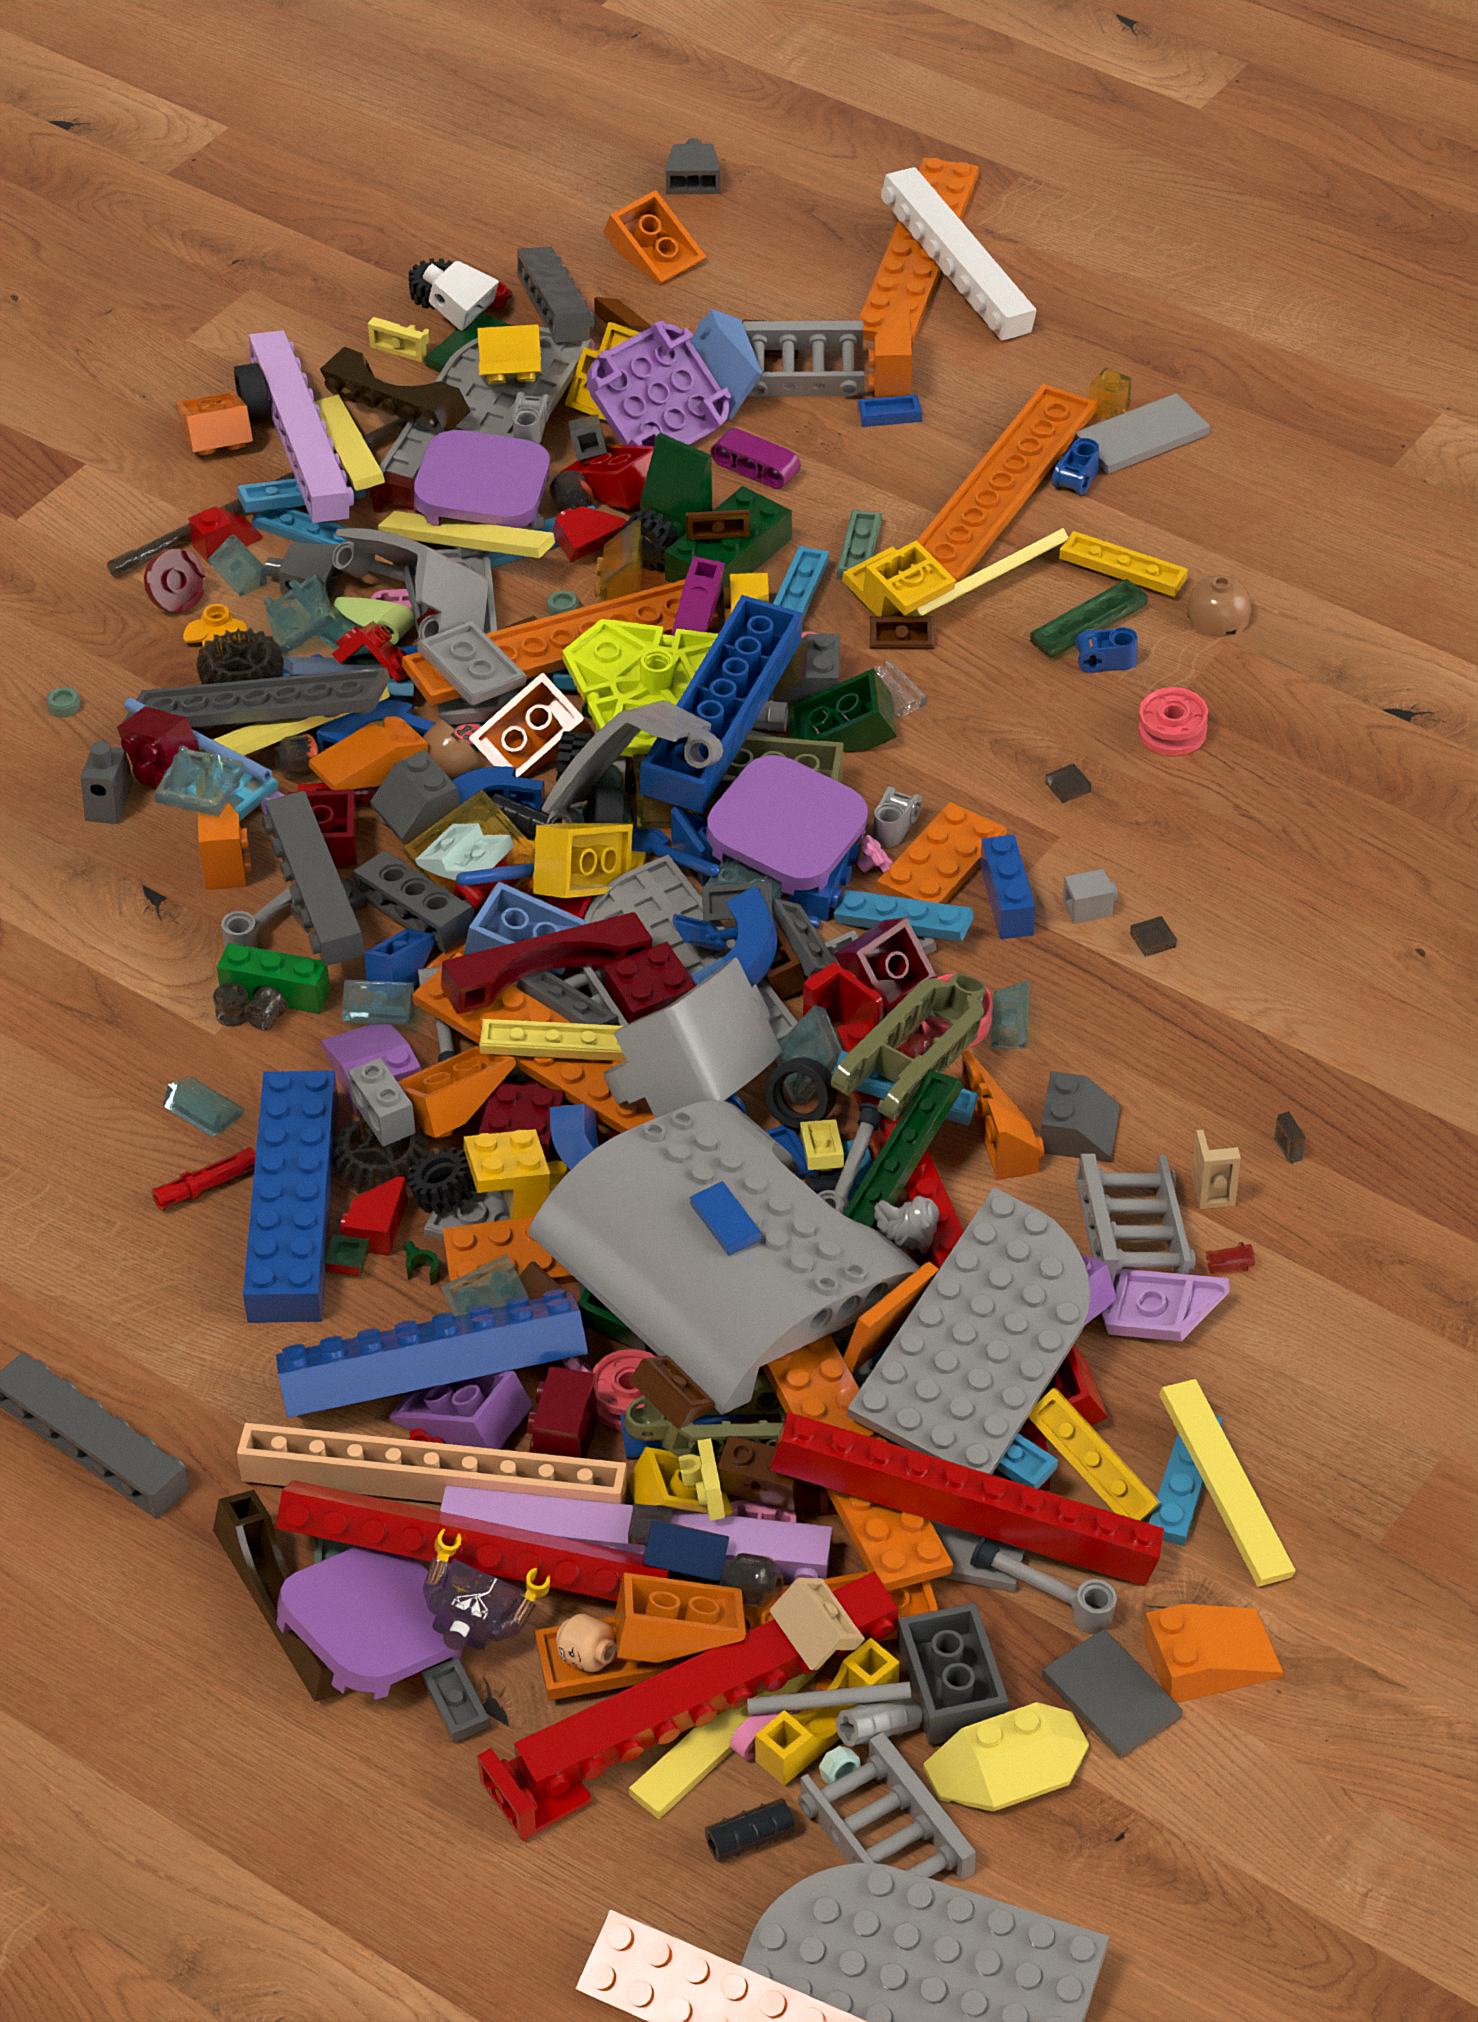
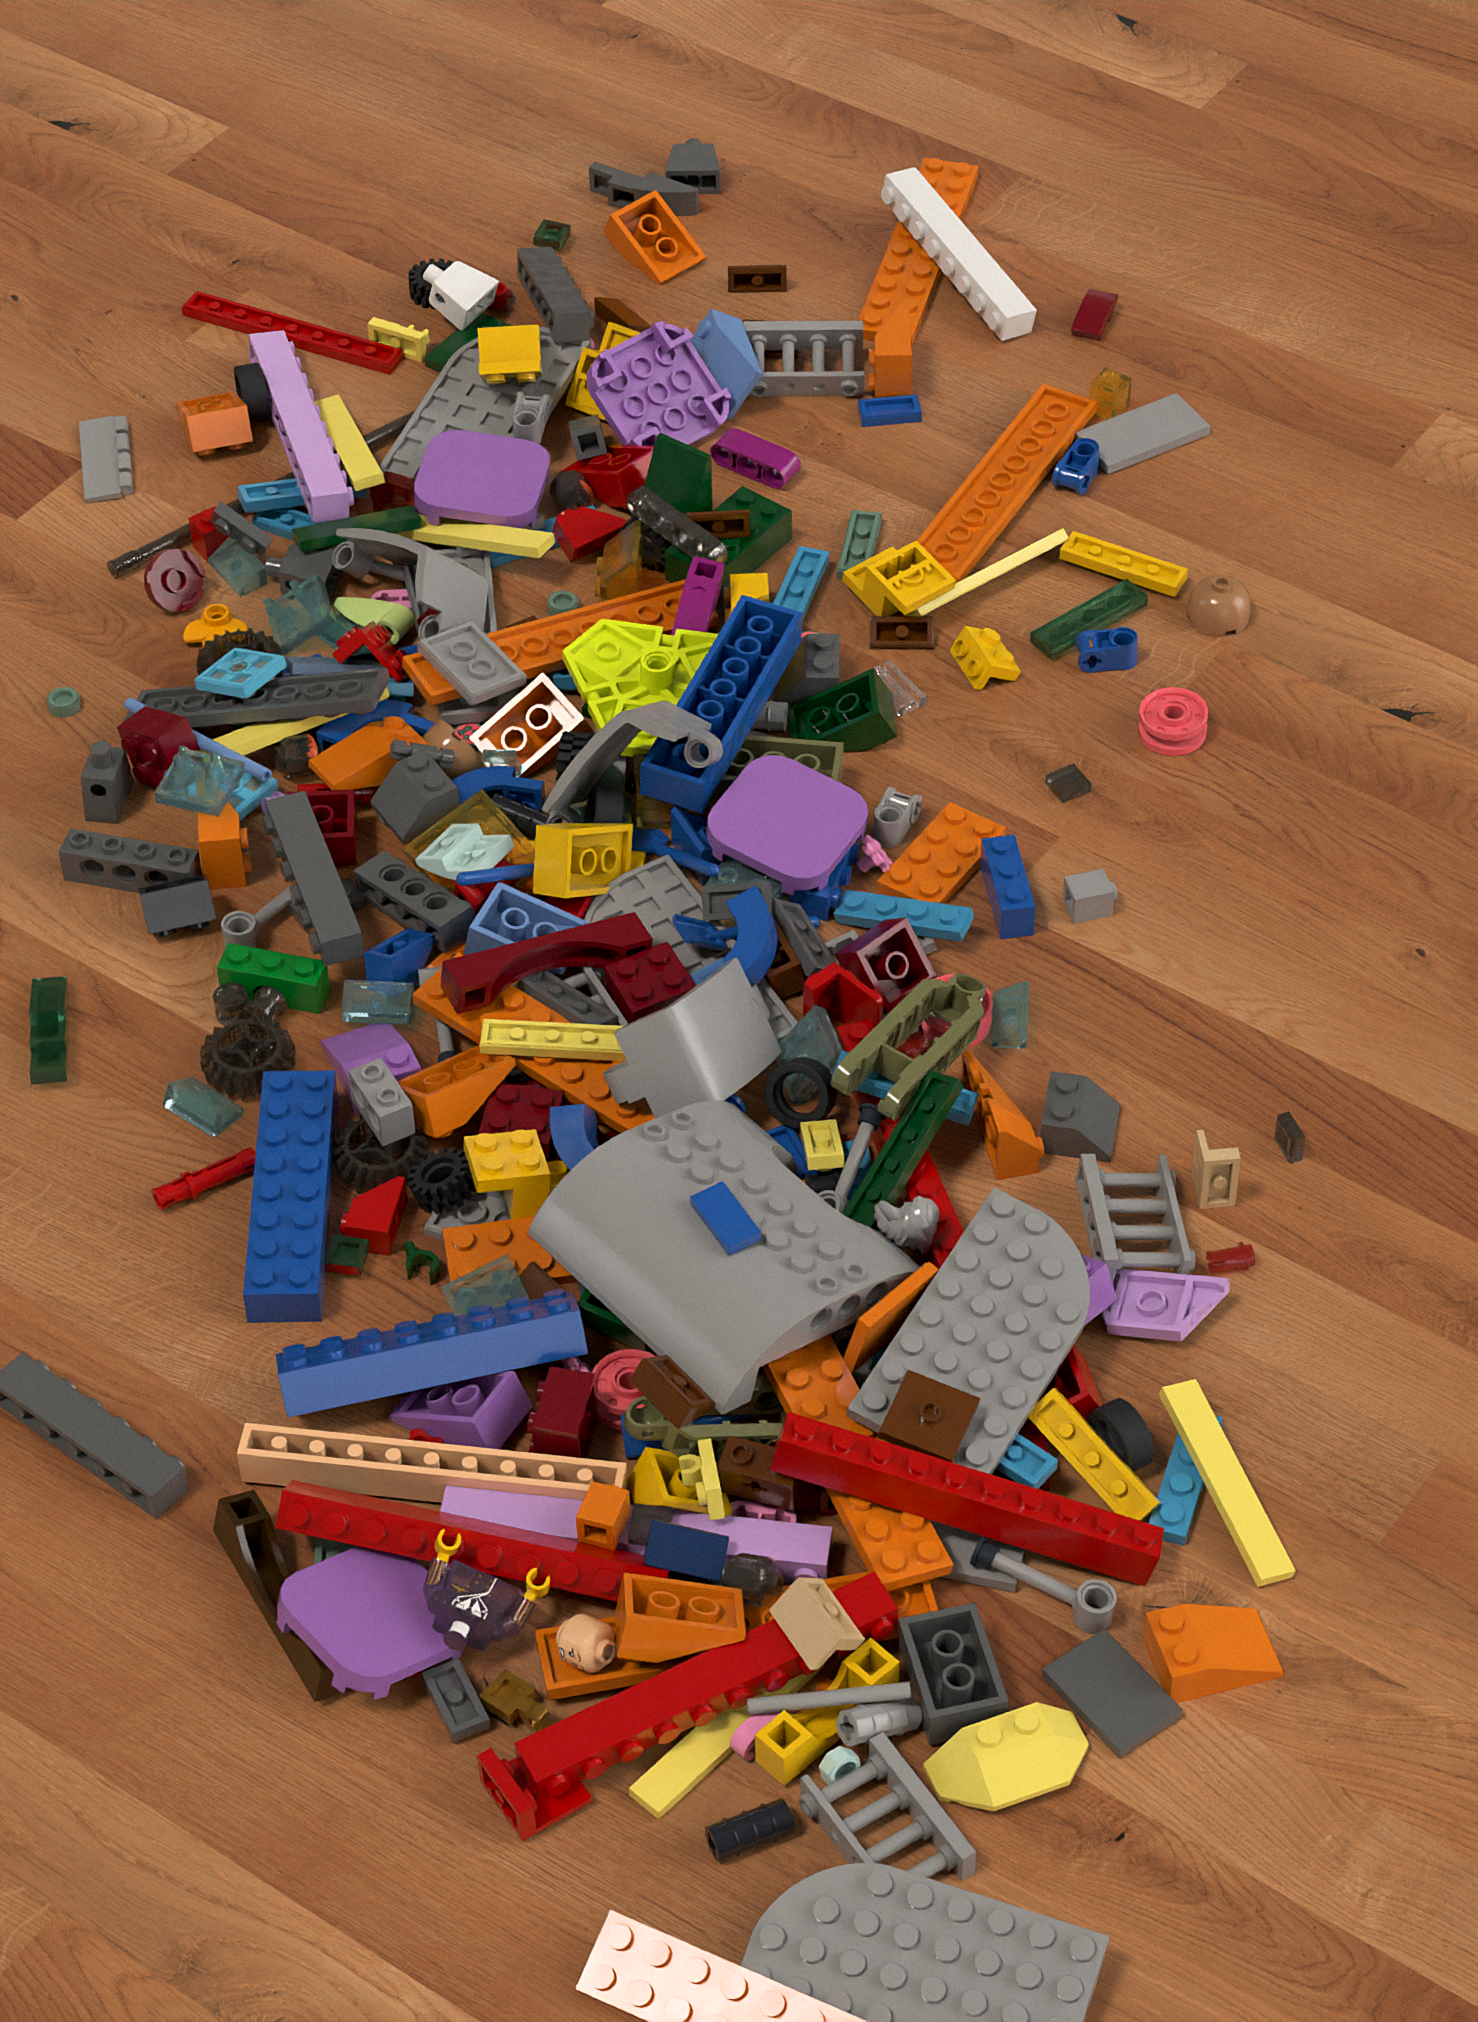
dark brown arch [320,347,471,433] -> none
clear smoke tile [1130,916,1177,957] -> none
none -> clear green slope [29,976,69,1085]
none -> dark grey brick [59,828,202,893]
none -> light grey windscreen [79,415,133,504]
none -> black brick [138,874,216,937]
none -> red tile [182,291,404,375]
none -> medium azure piece [194,648,287,699]
none -> clear smoke gear [200,1014,296,1101]
none -> dark grey plate [210,502,273,557]
none -> dark green tile [291,505,422,552]
none -> dark grey axle [389,739,455,769]
none -> pearl gold plate [479,1669,552,1733]
none -> clear light blue tile [482,749,522,776]
none -> plate [533,219,571,251]
none -> orange brick [576,1481,631,1551]
none -> dark grey slope [589,162,700,216]
none -> clear smoke beam [626,486,728,563]
none -> reddish brown slope [728,265,787,292]
none -> reddish brown plate [878,1370,981,1462]
none -> yellow bracket [950,626,1021,690]
none -> dark red slope [1071,289,1118,341]
none -> black tyre [1088,1398,1154,1472]

